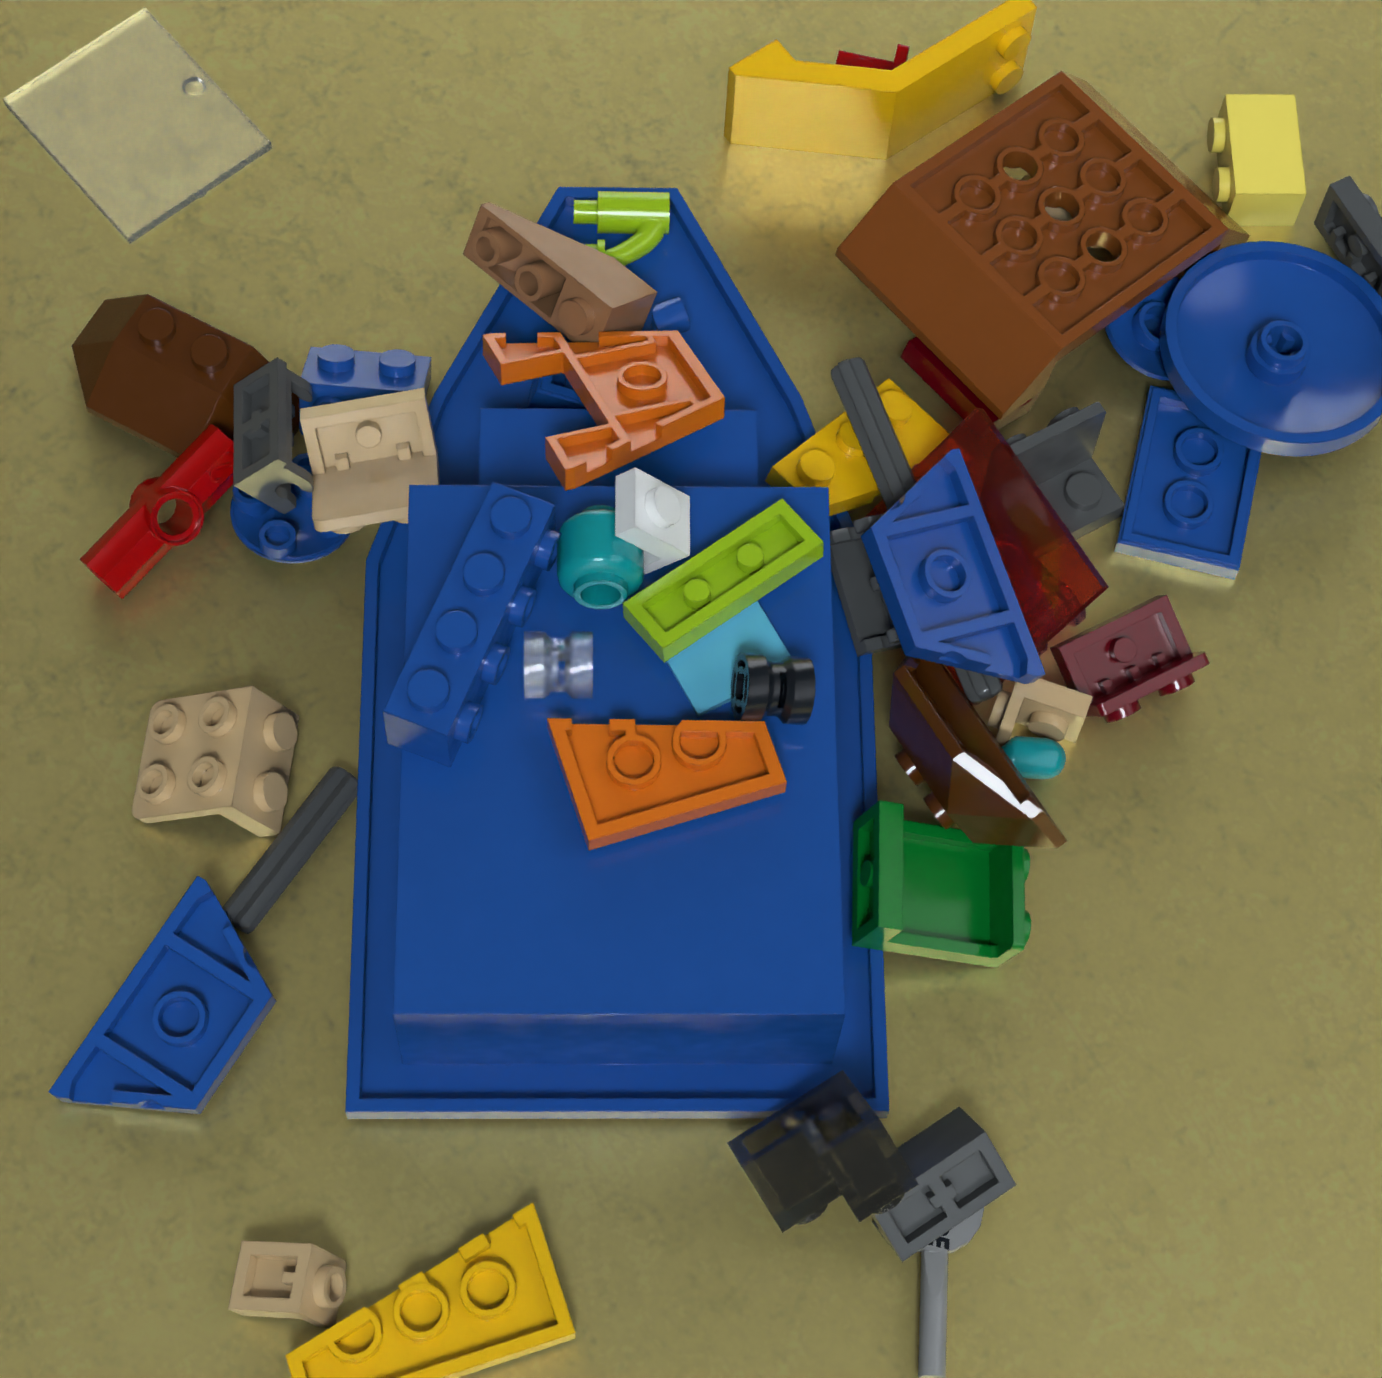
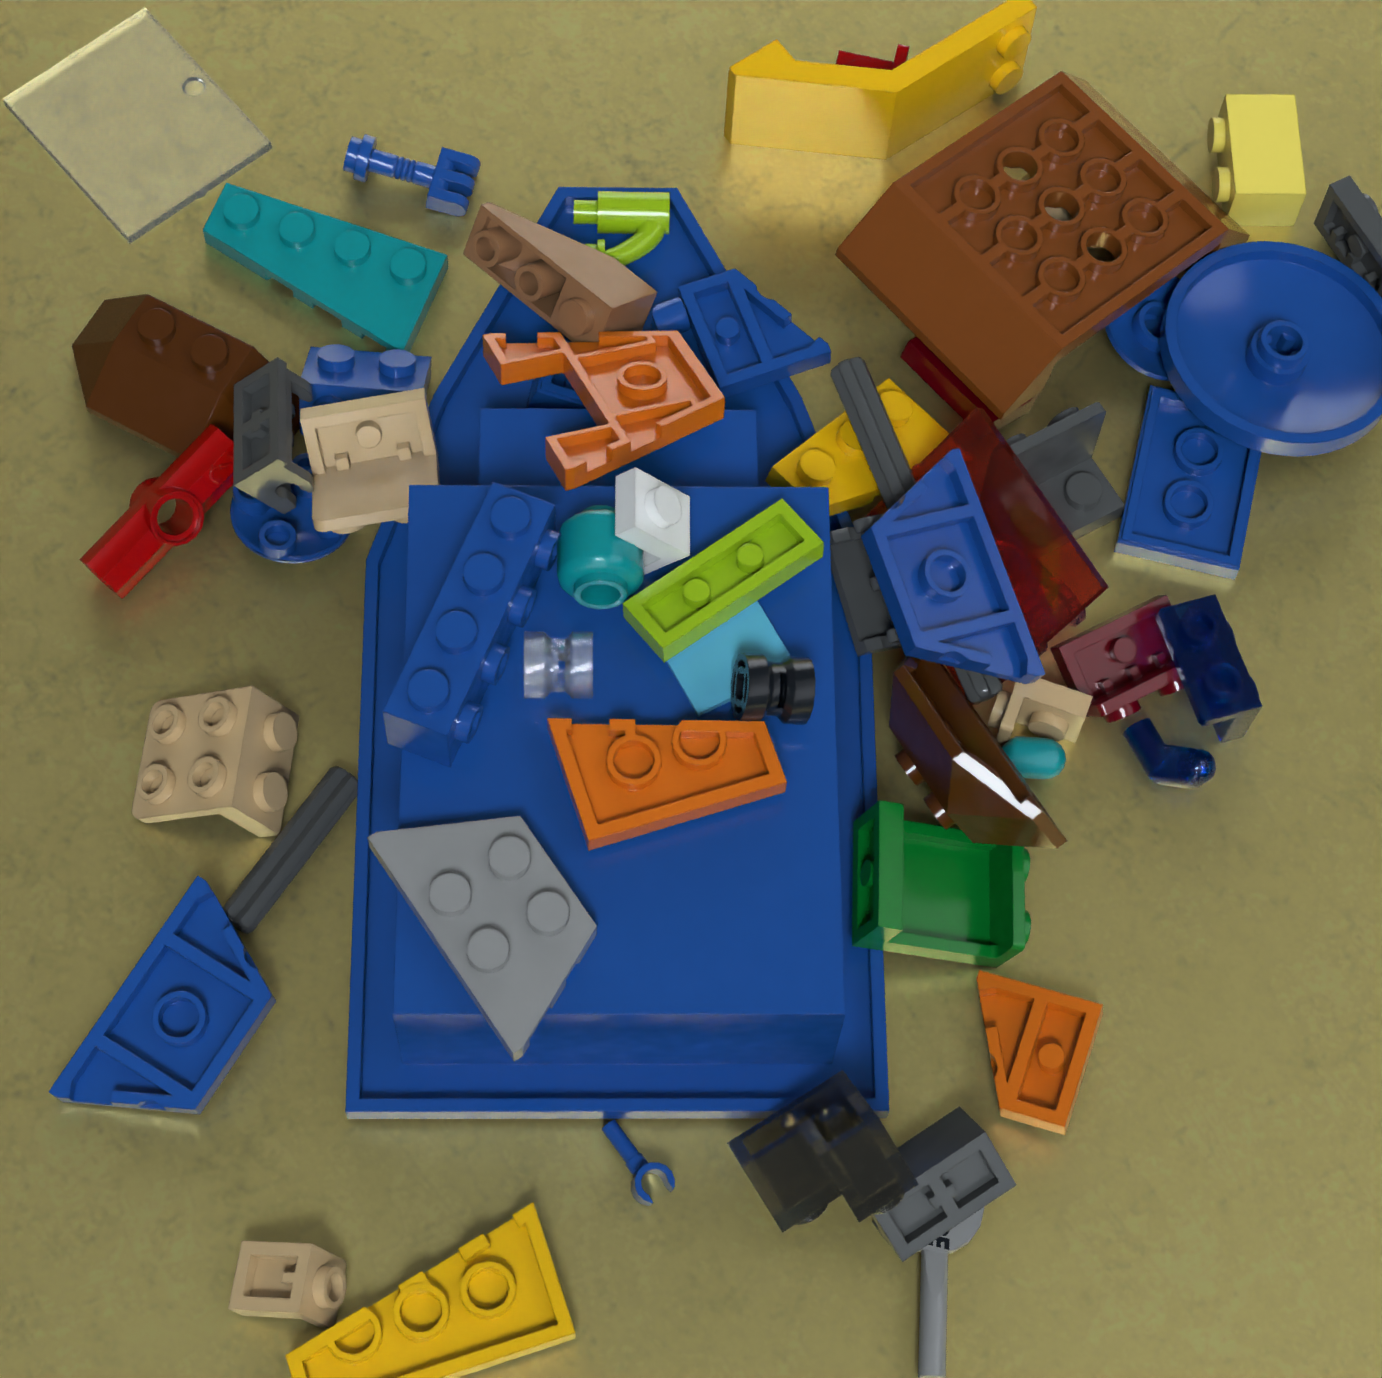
none -> teal wing [203,183,448,352]
none -> blue hinge [343,134,481,217]
none -> light grey wing [368,816,597,1062]
none -> blue hand [602,1120,675,1206]
none -> blue wing [678,268,831,398]
none -> orange wing [977,970,1103,1135]
none -> clear blue arm [1123,718,1216,789]
none -> clear blue bracket [1156,594,1262,743]

